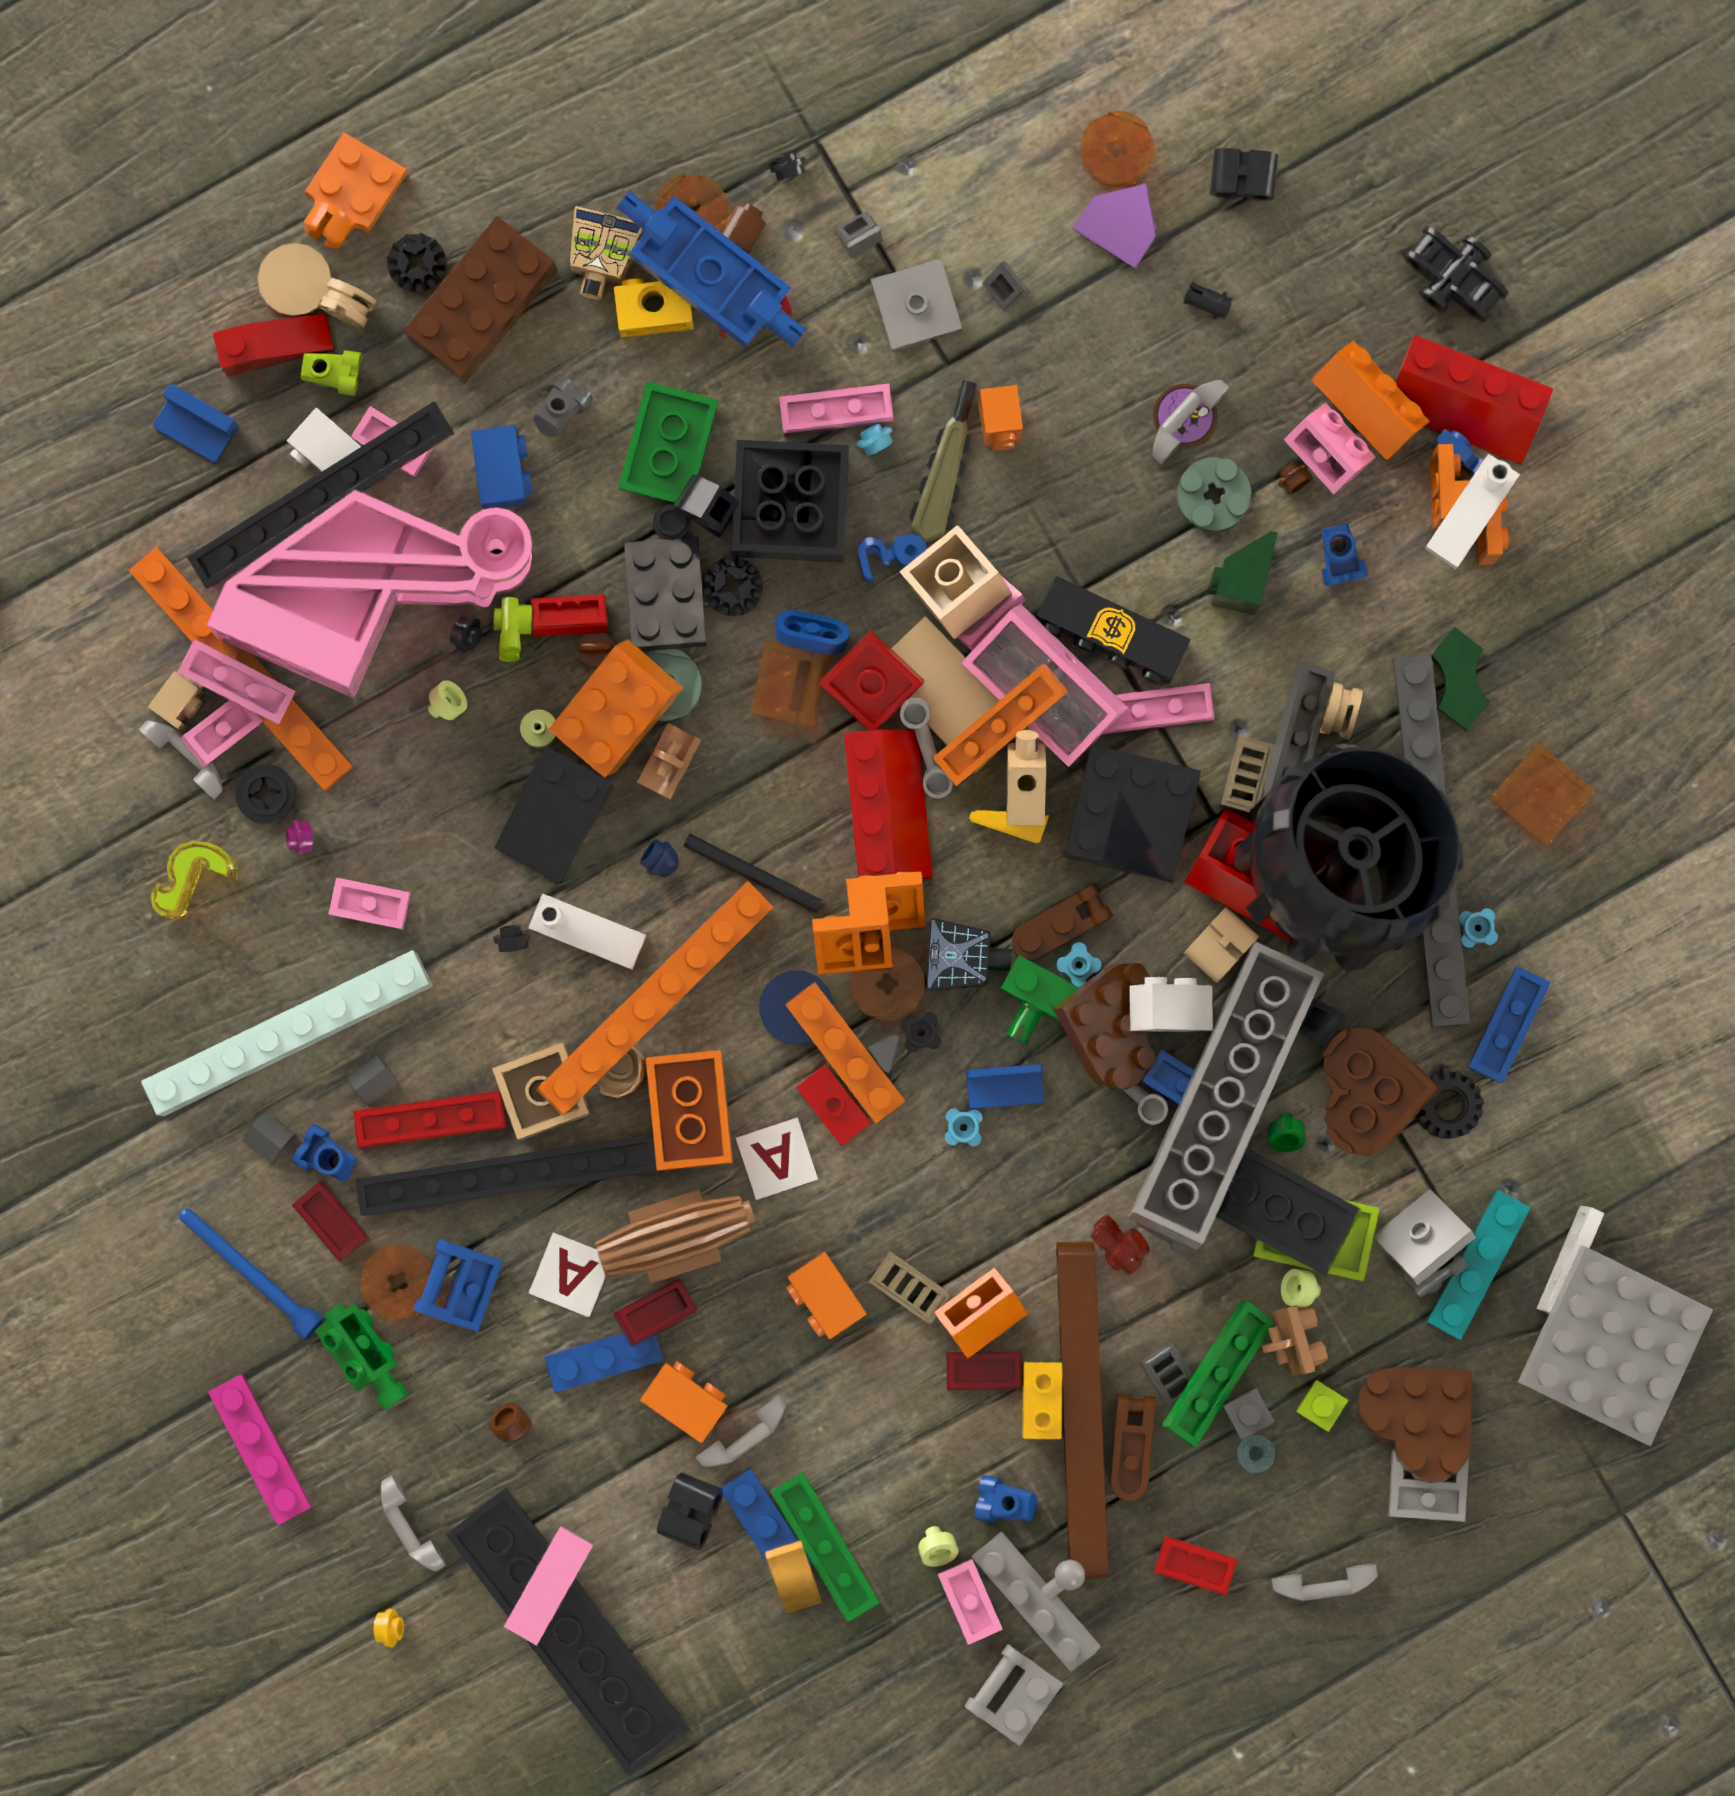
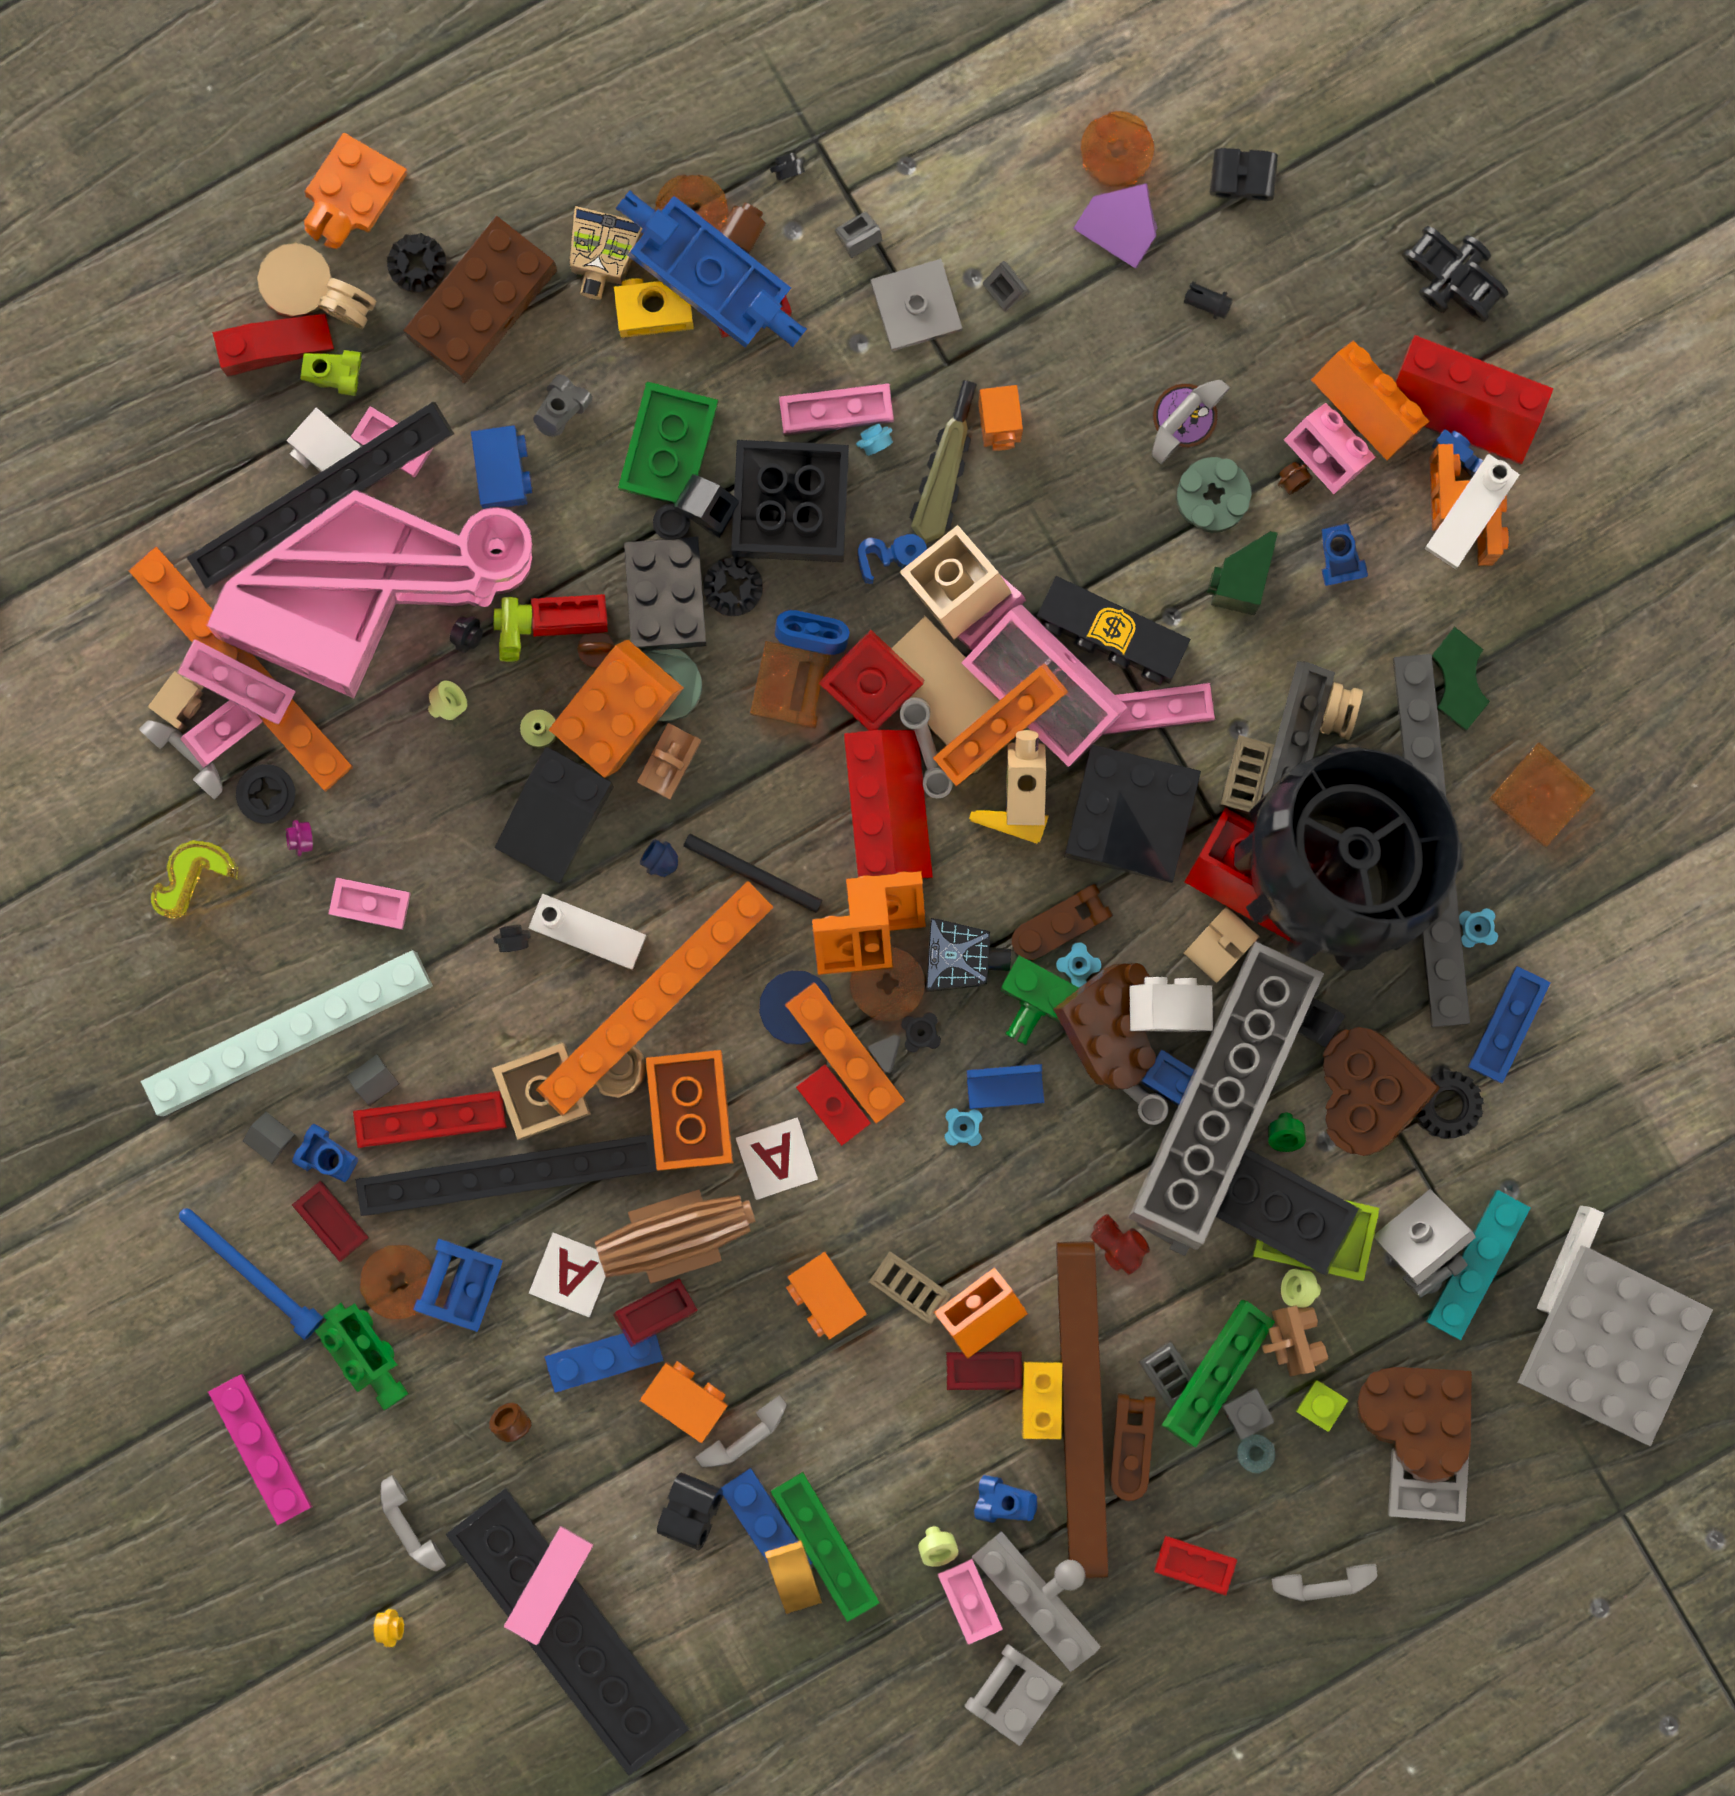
blue panel [153,383,239,463] -> none

